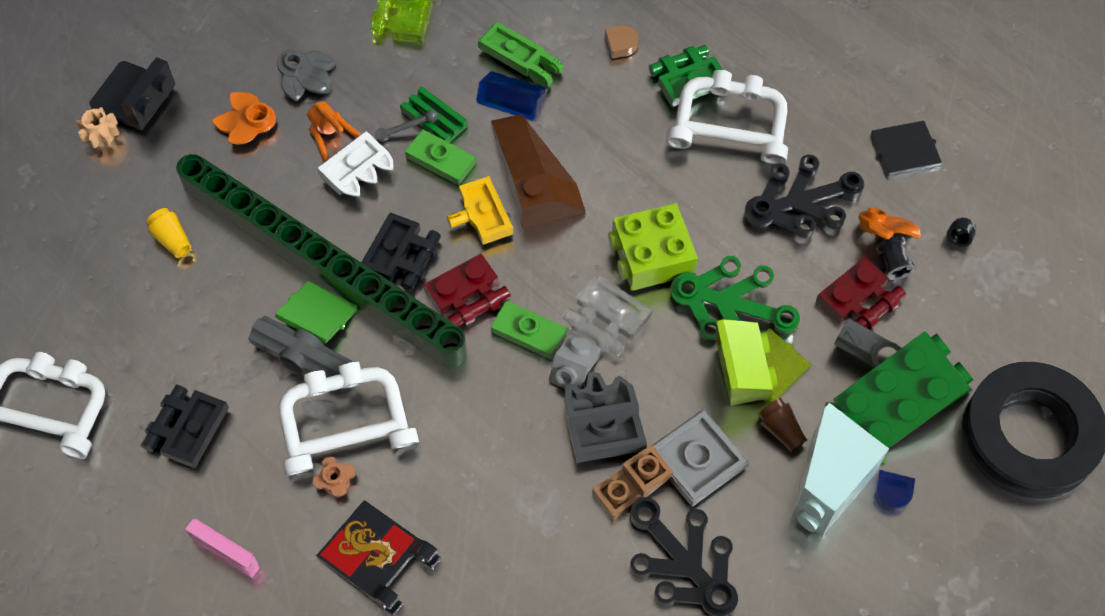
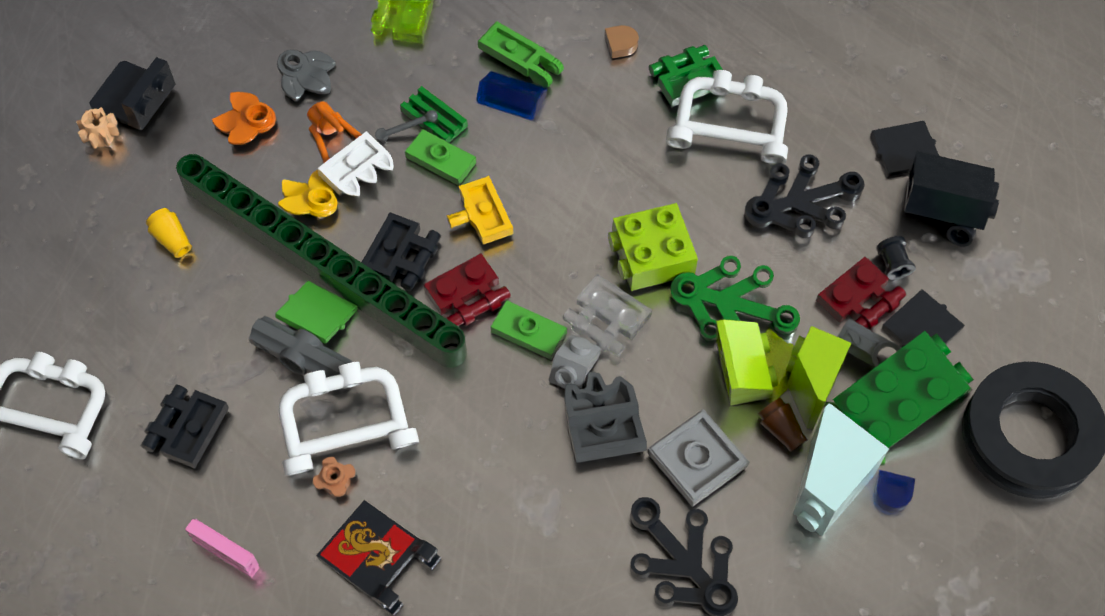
reddish brown wedge [491,114,585,228] -> none
medium nougat slope [592,445,674,522] -> none
orange plate [858,208,921,239] -> none
none -> yellow plate [278,170,337,217]
none -> lime slope [786,326,851,430]
none -> black piece [882,289,965,347]
none -> black brick [904,151,999,230]

